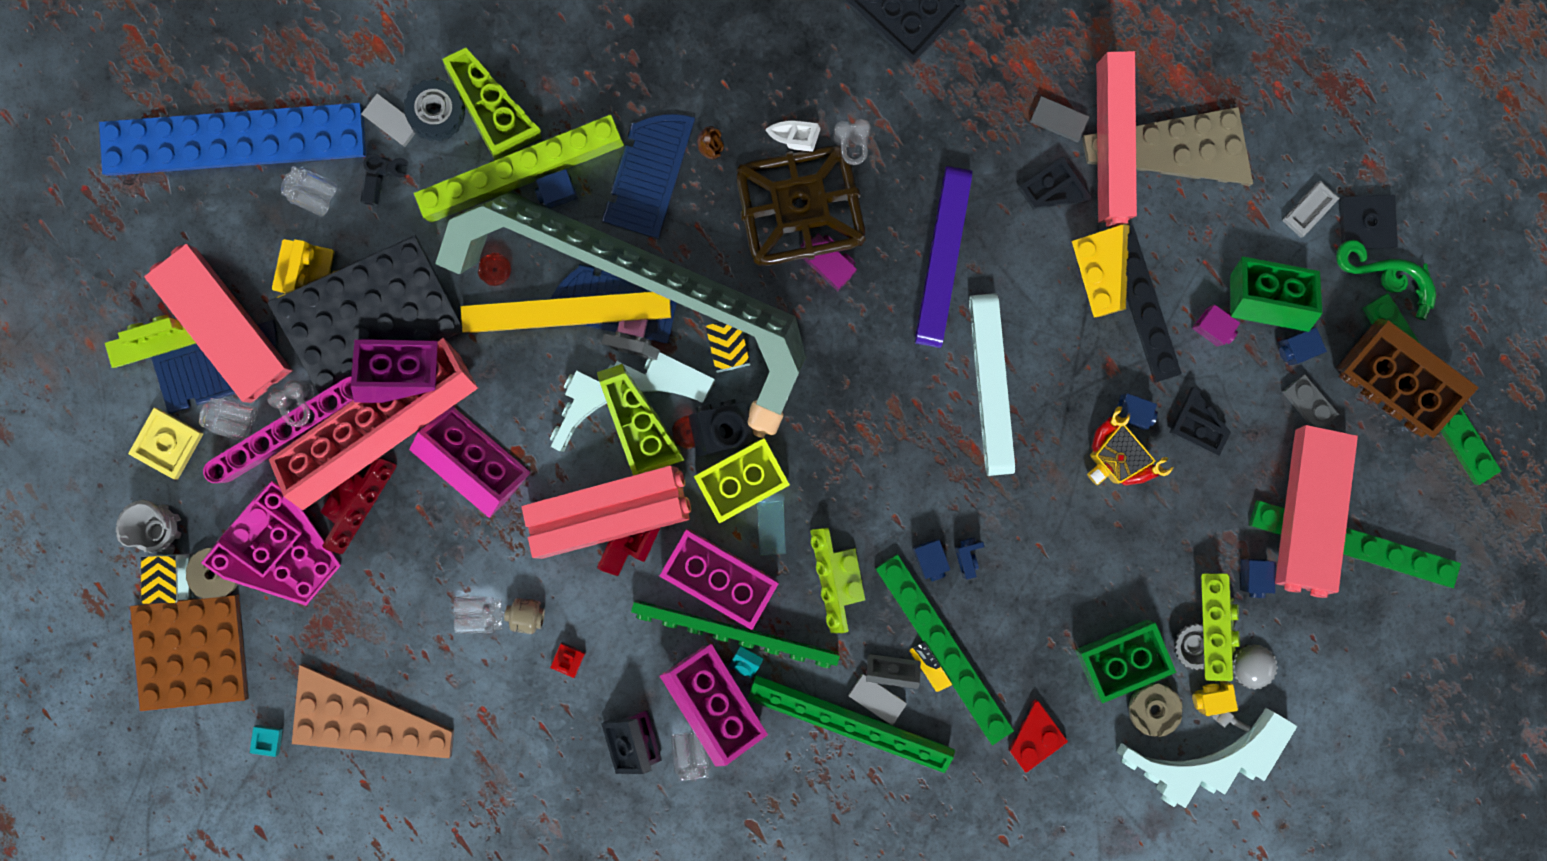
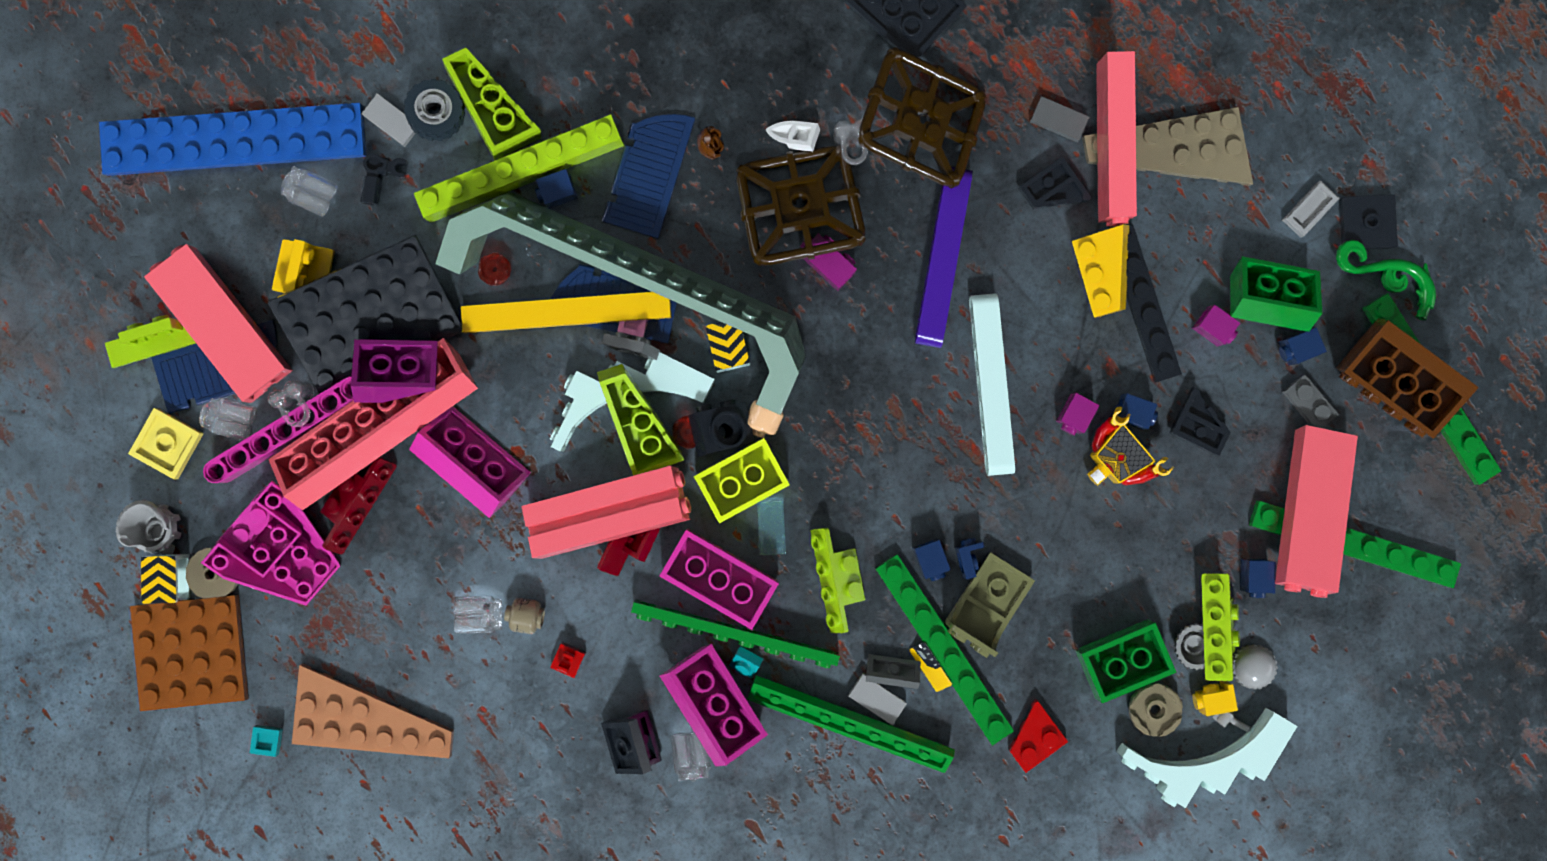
none -> dark brown plate [858,47,987,189]
none -> olive bracket [944,552,1035,658]
none -> magenta brick [1056,393,1100,436]

